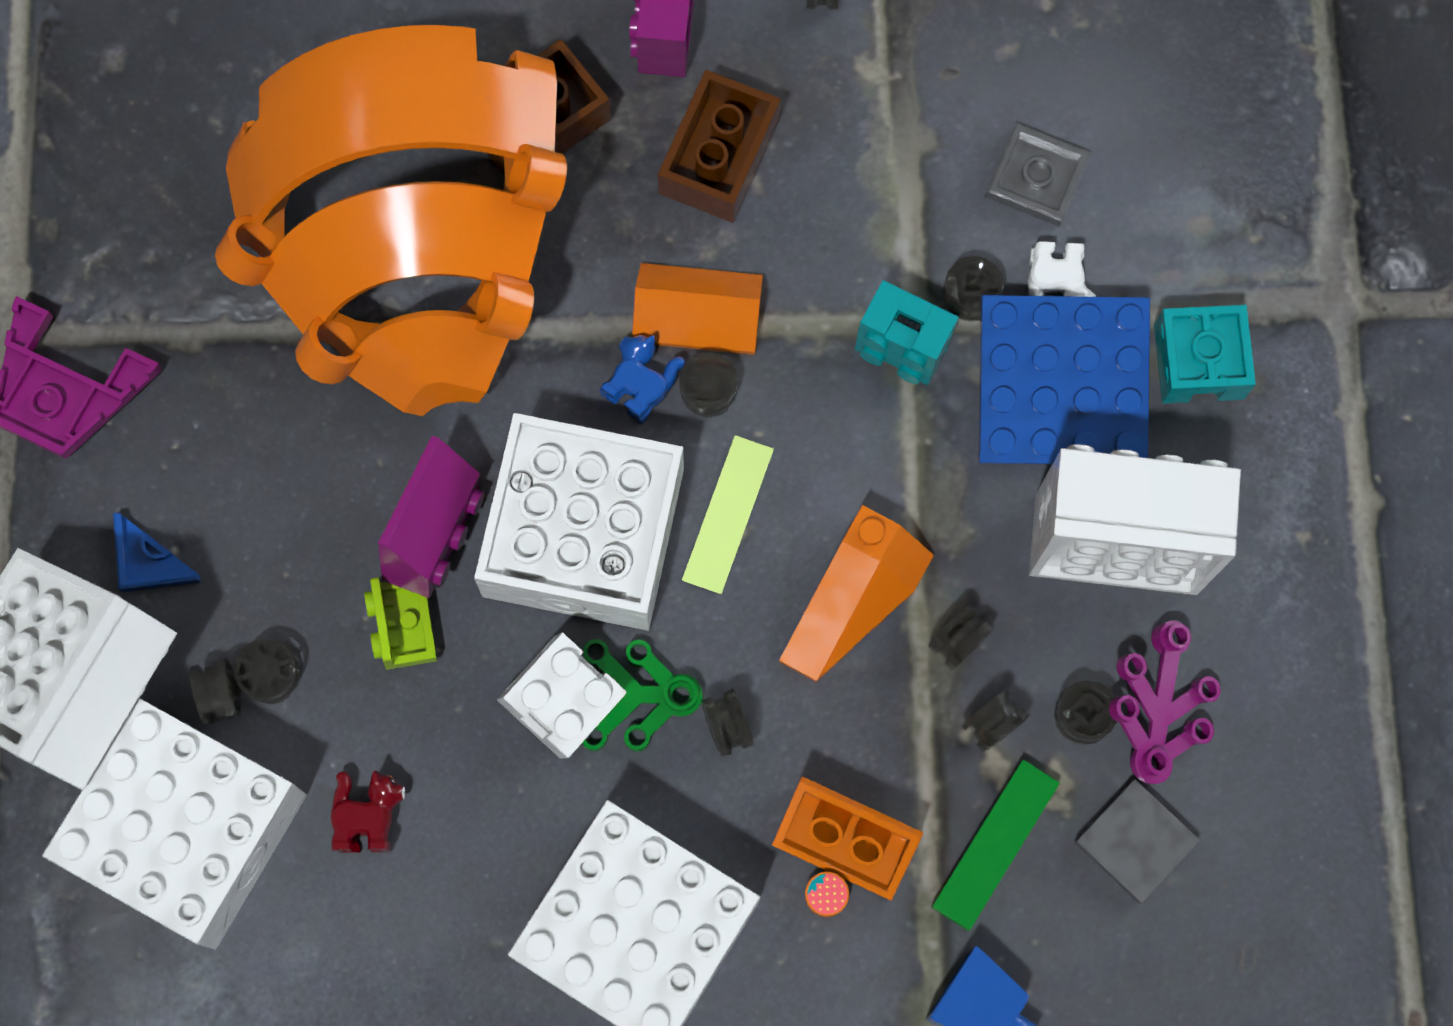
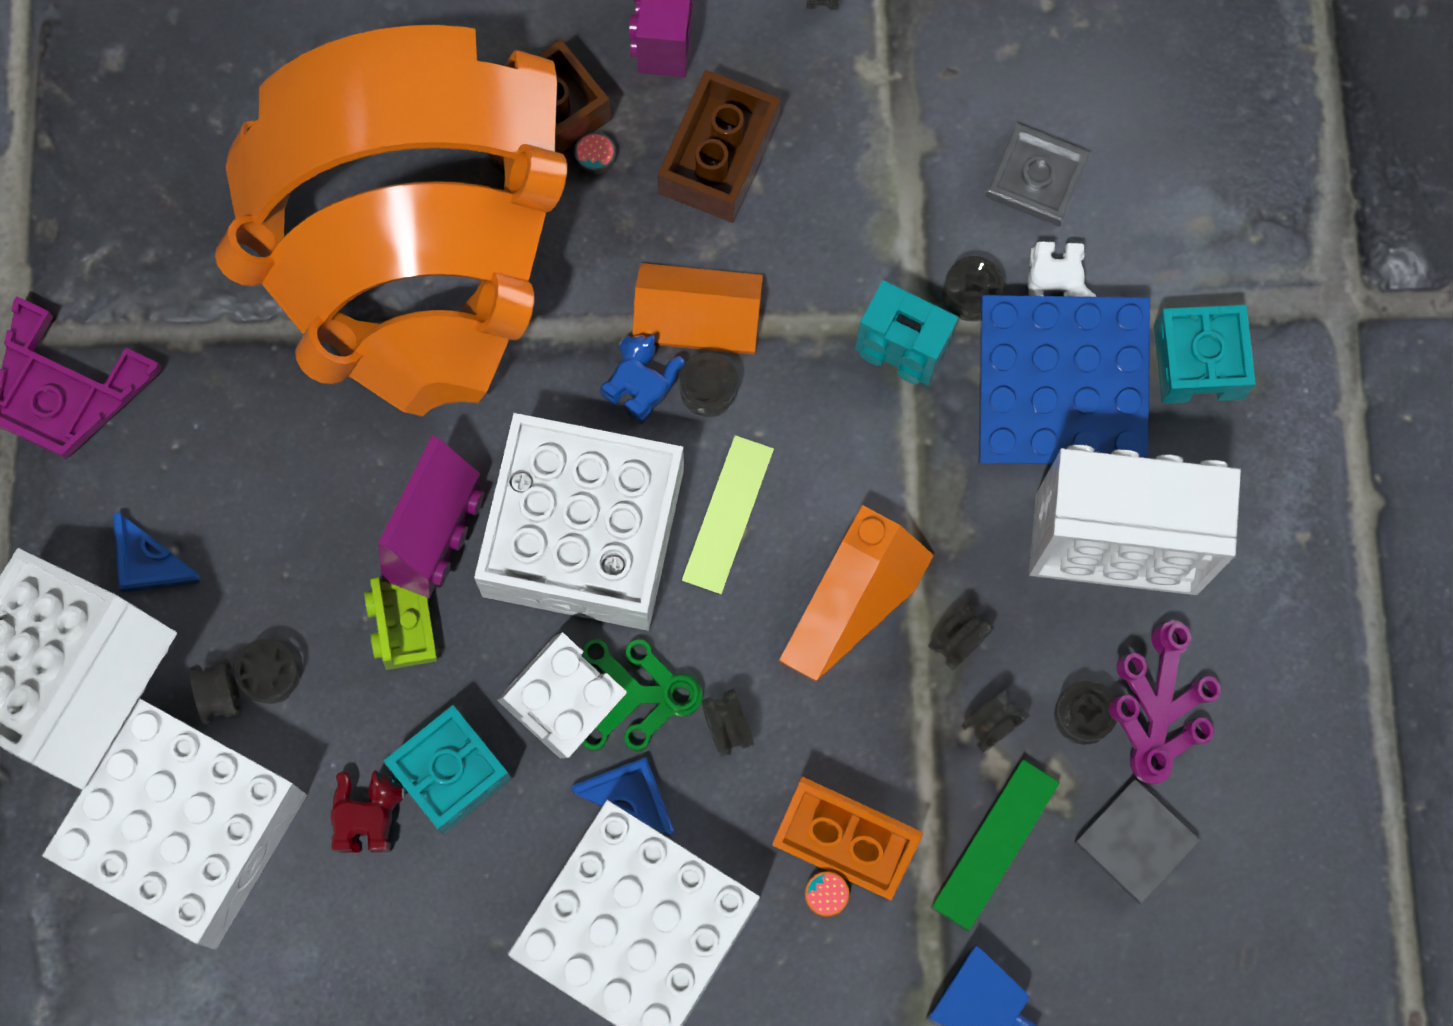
none -> teal piece [383,705,512,835]
none -> blue tile [571,757,675,836]
none -> tile [575,132,616,175]

